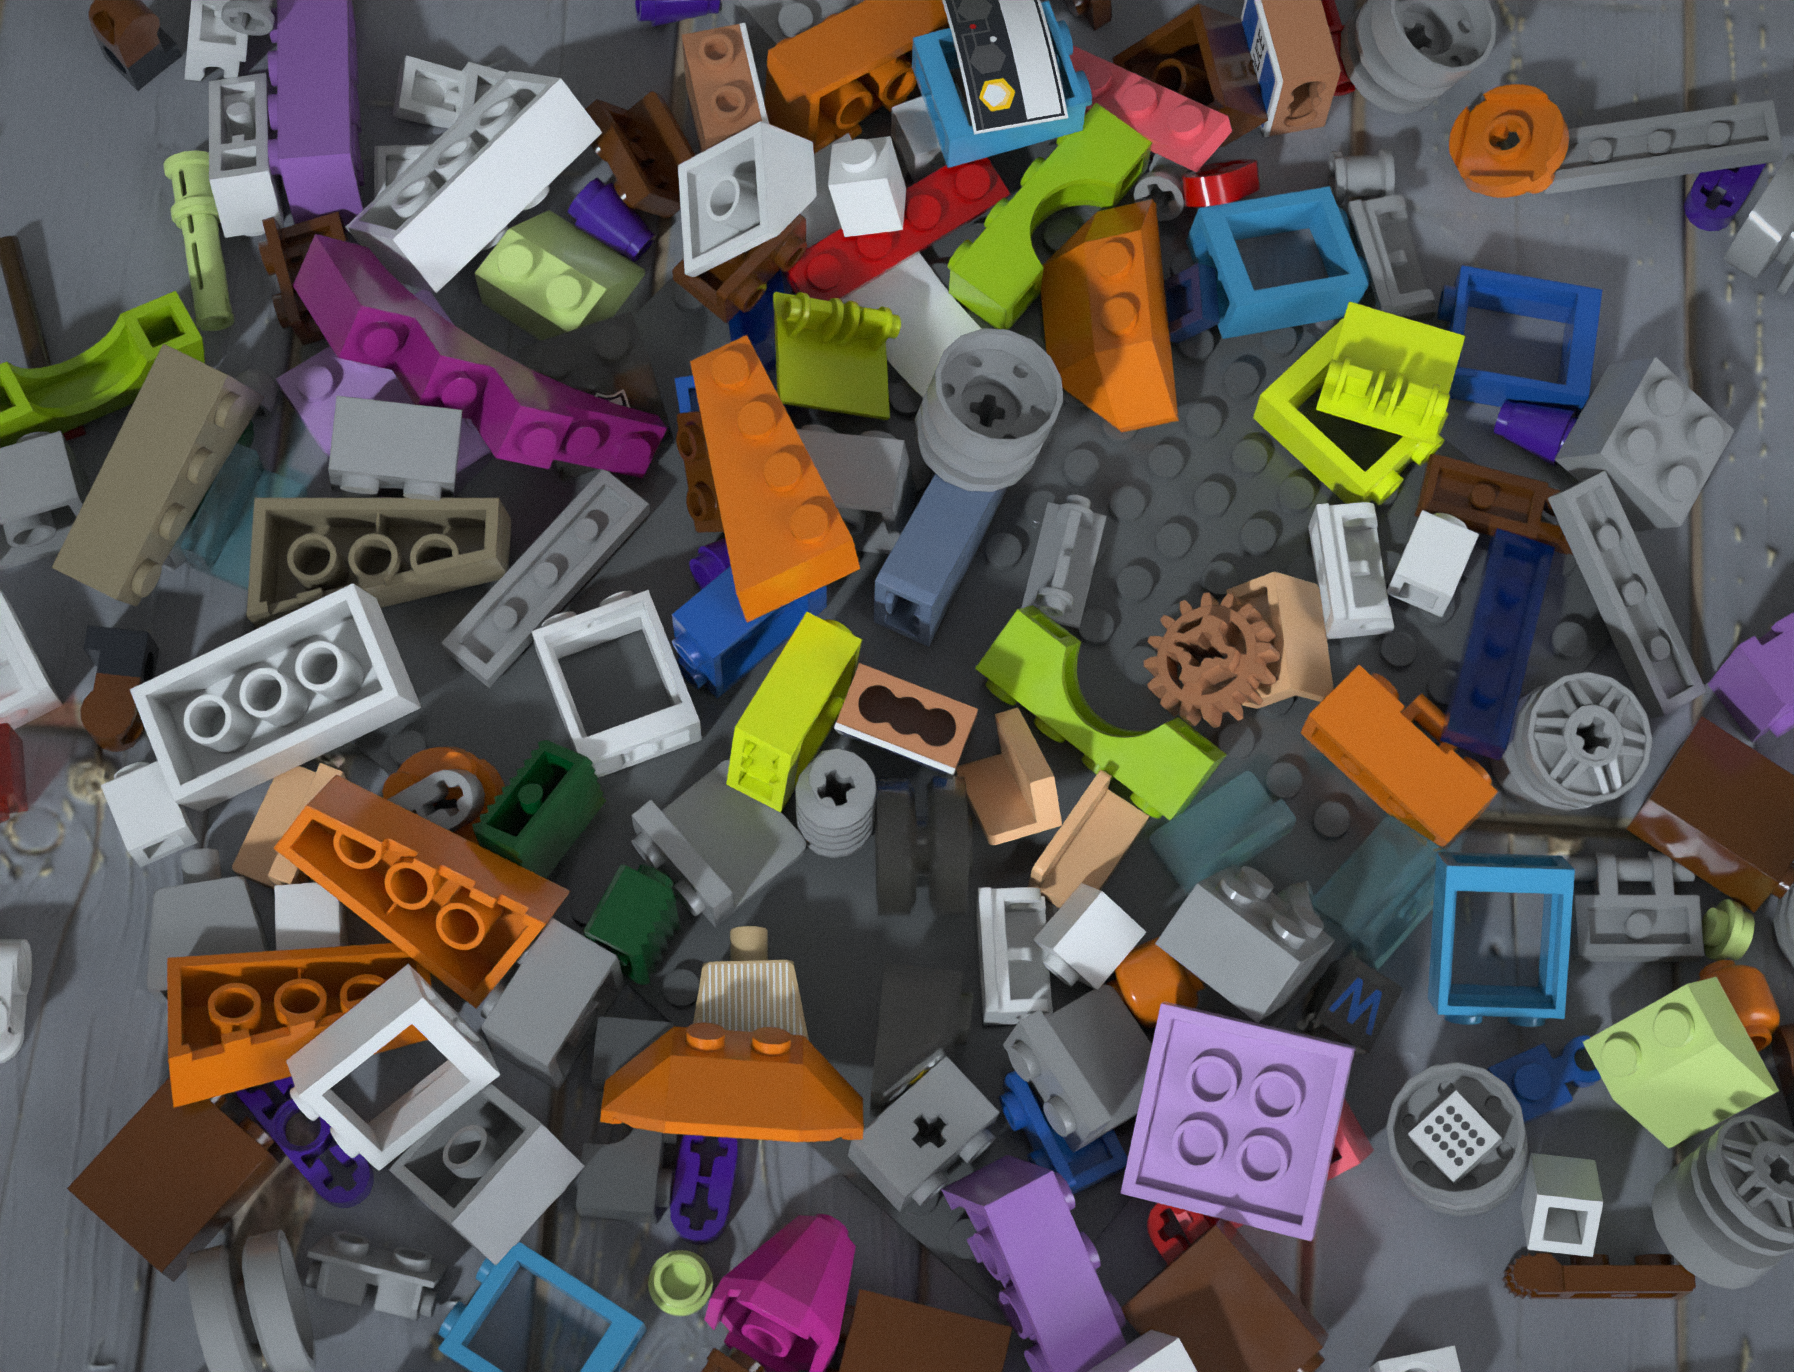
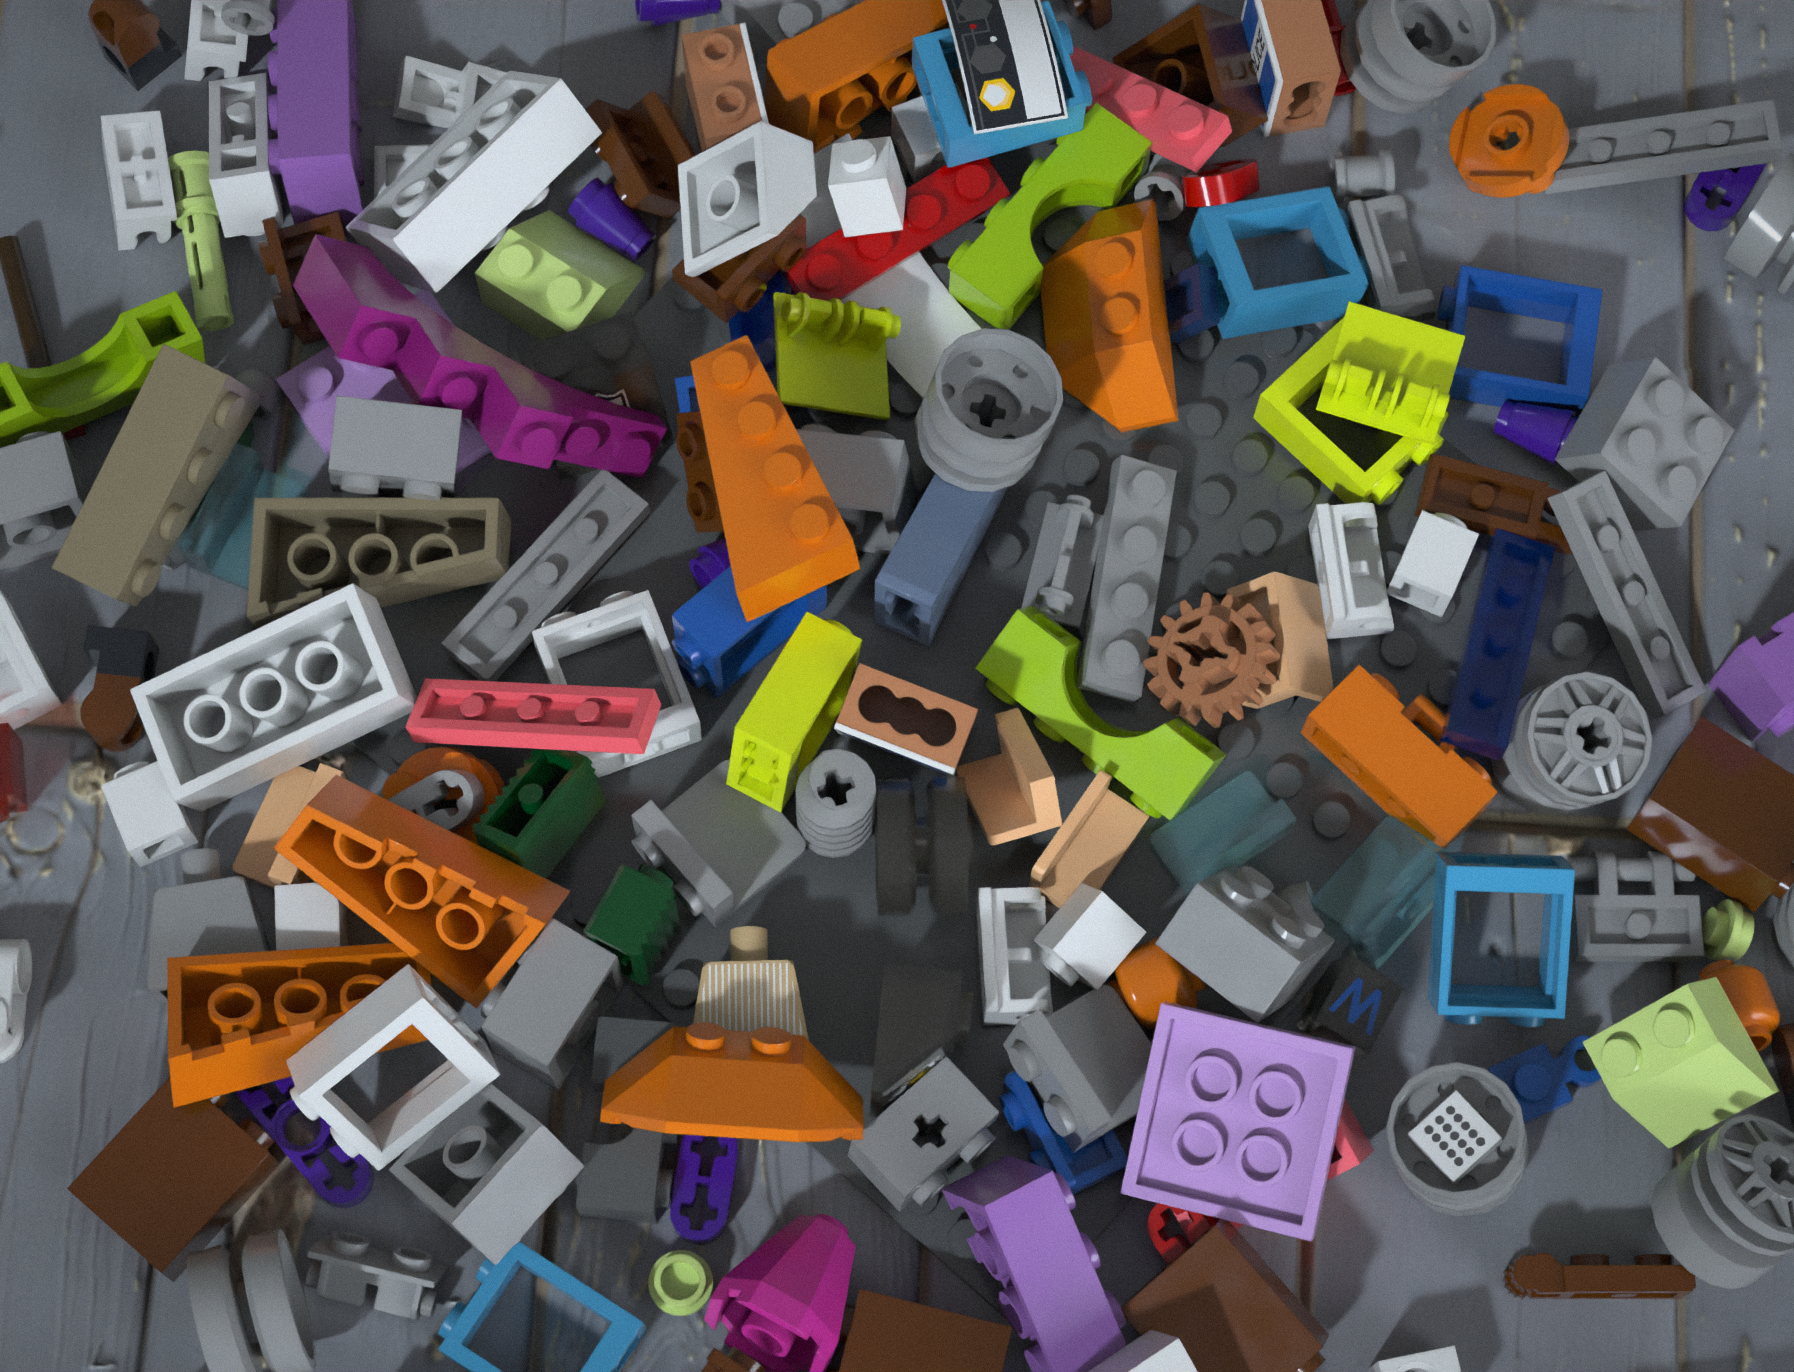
white brick [1521,1153,1603,1257] -> none
none -> white hinge [100,110,177,251]
none -> coral plate [405,678,662,754]
none -> light grey plate [1076,455,1177,703]

